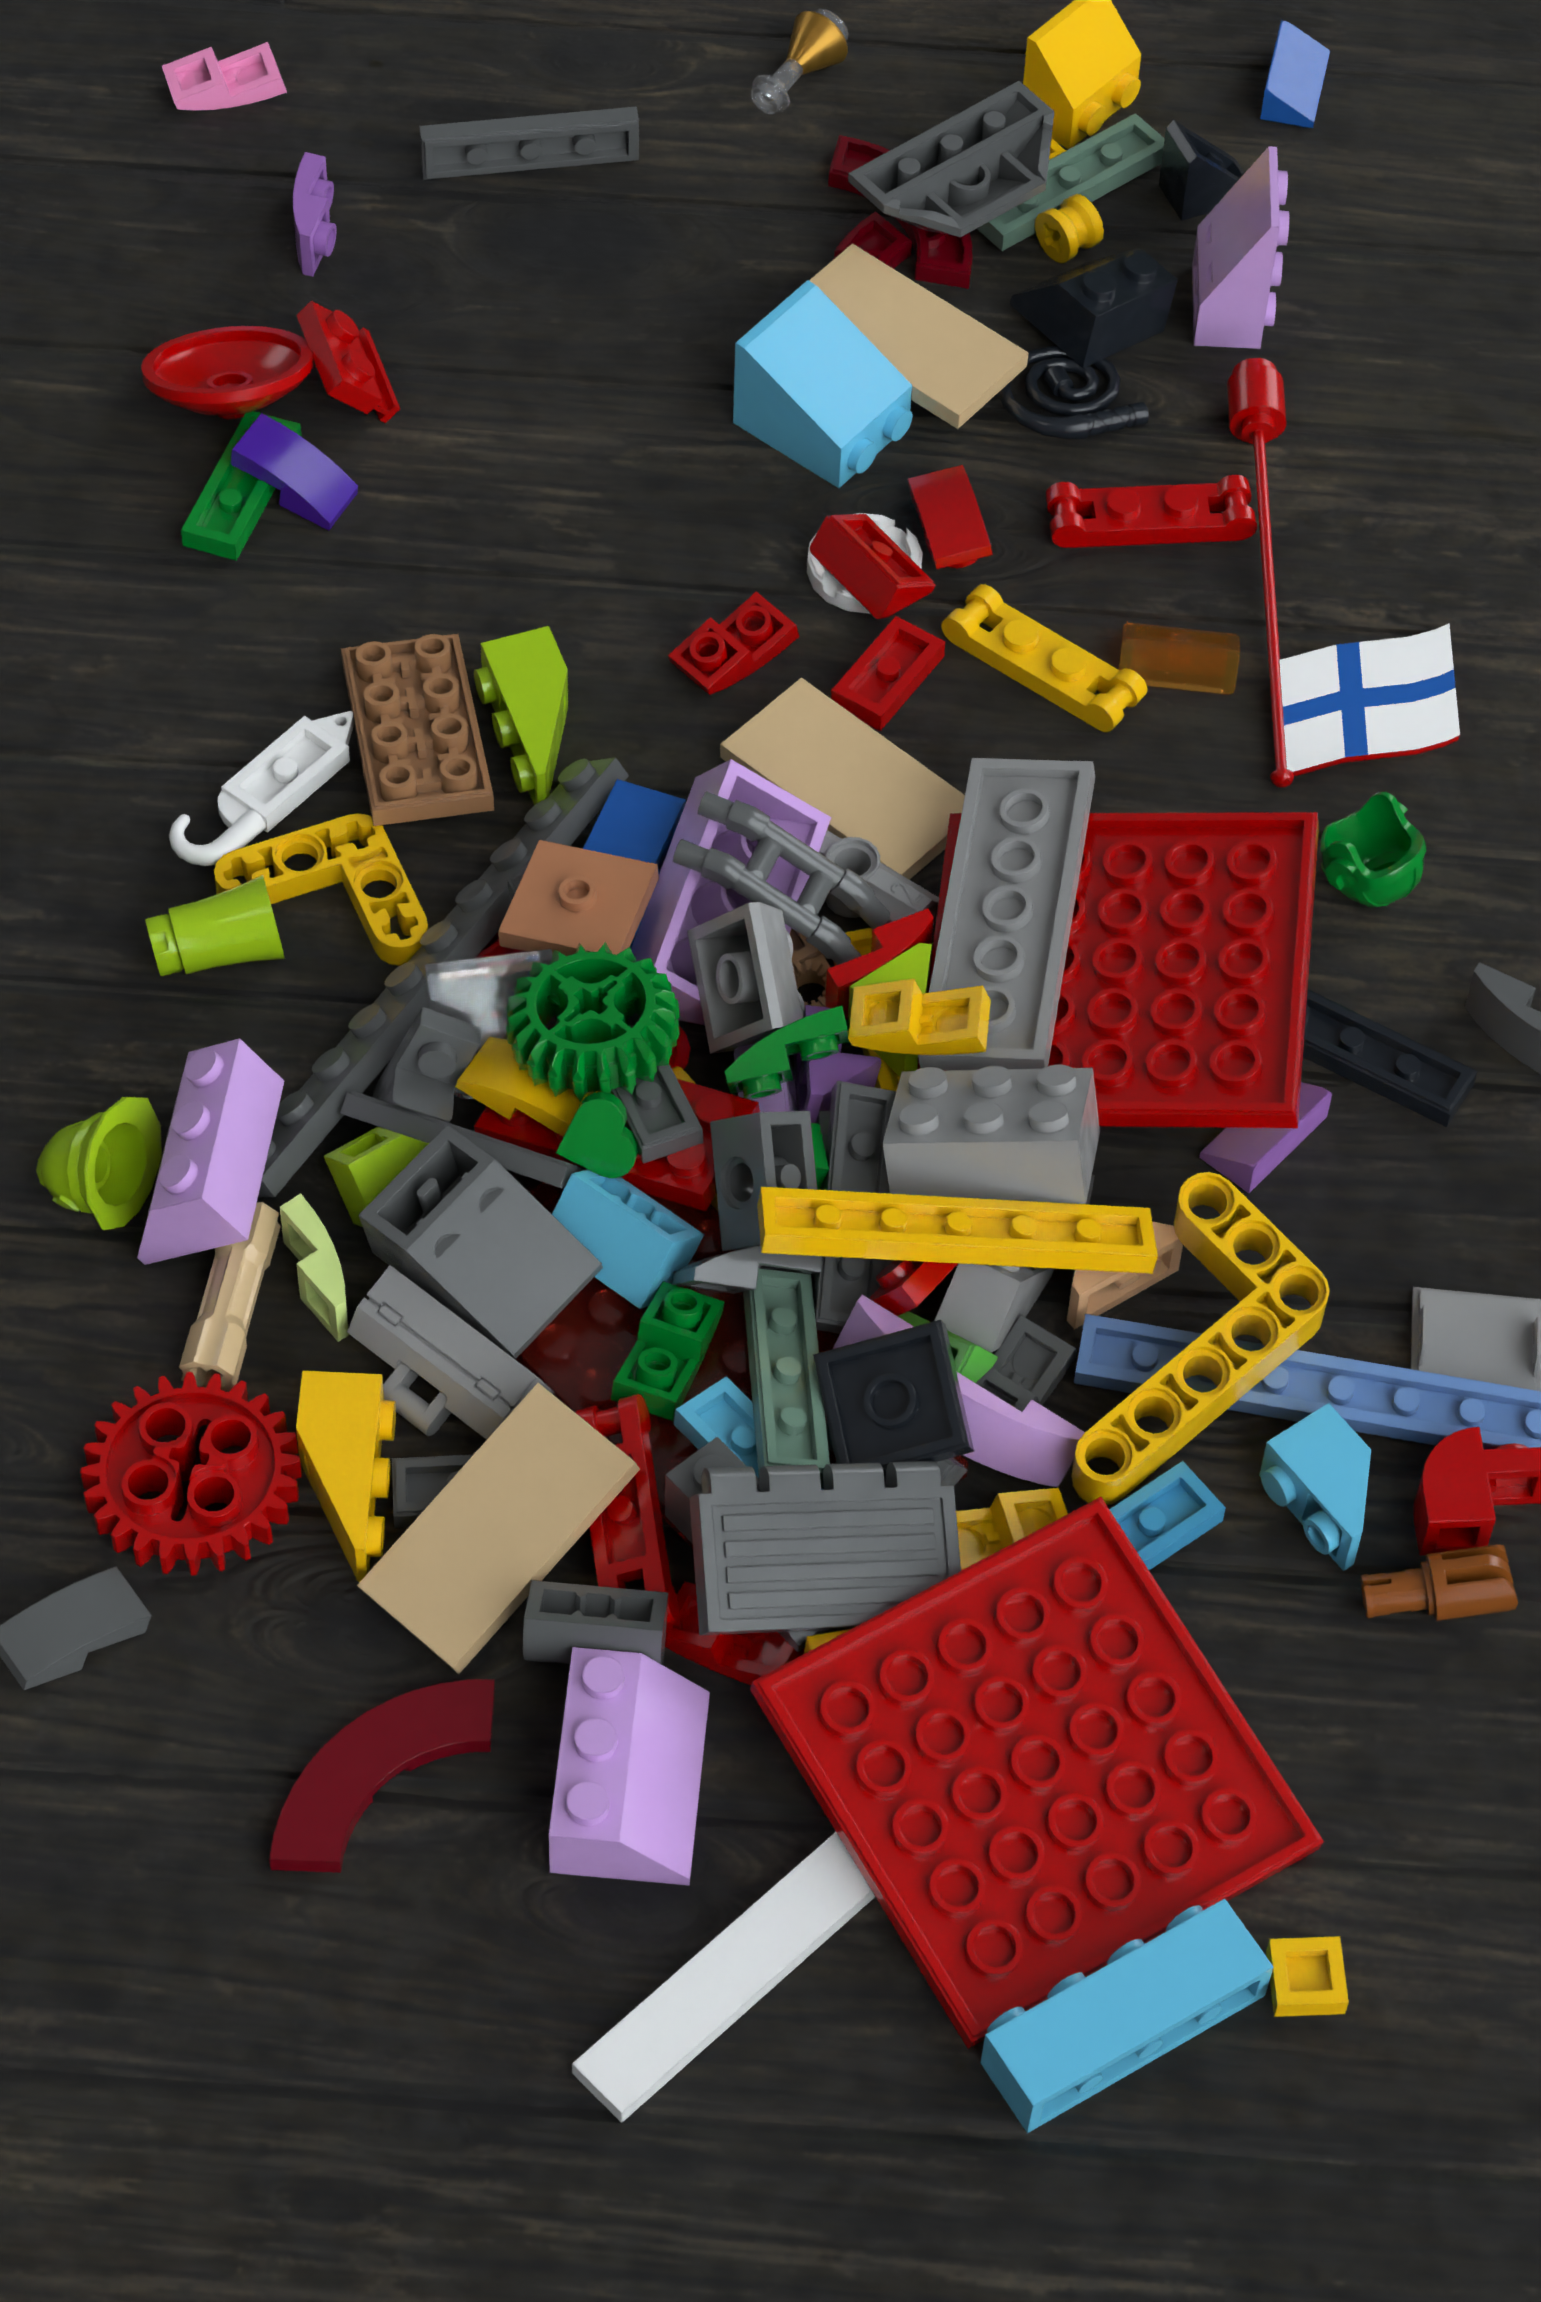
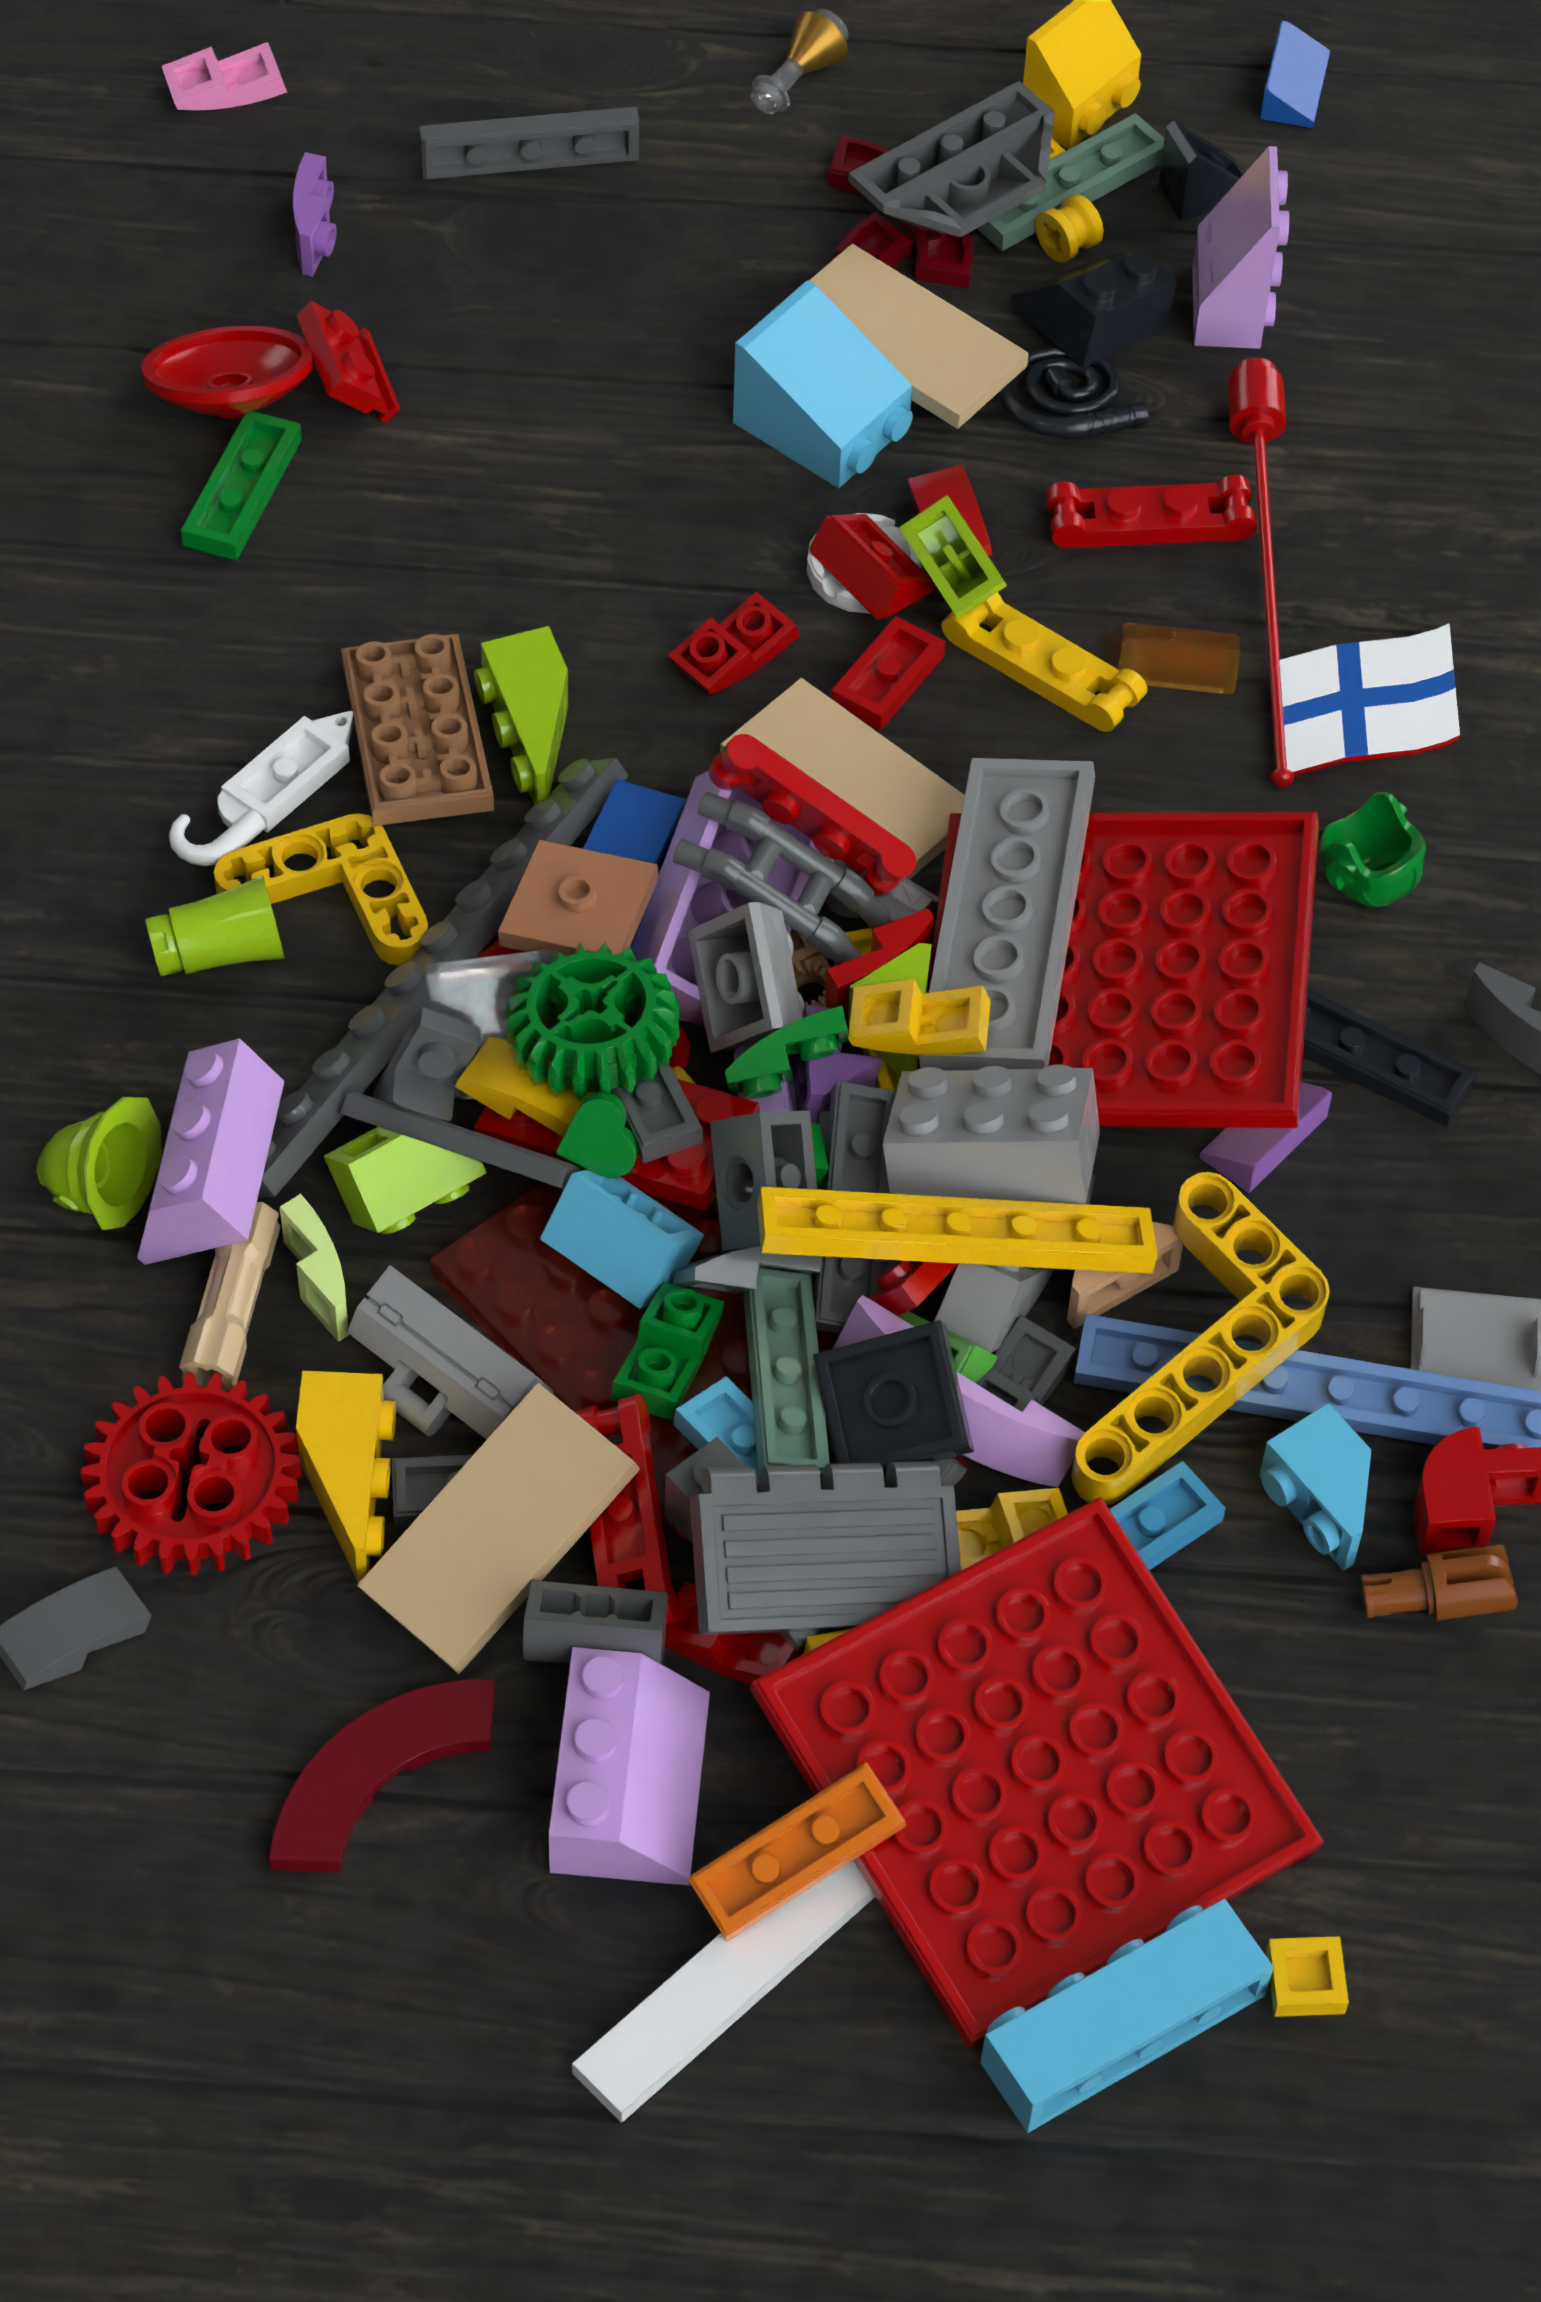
dark purple slope [231,413,358,531] -> none
dark grey slope [358,1125,603,1359] -> none
none -> orange tile [687,1762,906,1942]
none -> red plate [708,734,917,897]
none -> lime slope [899,495,1007,619]

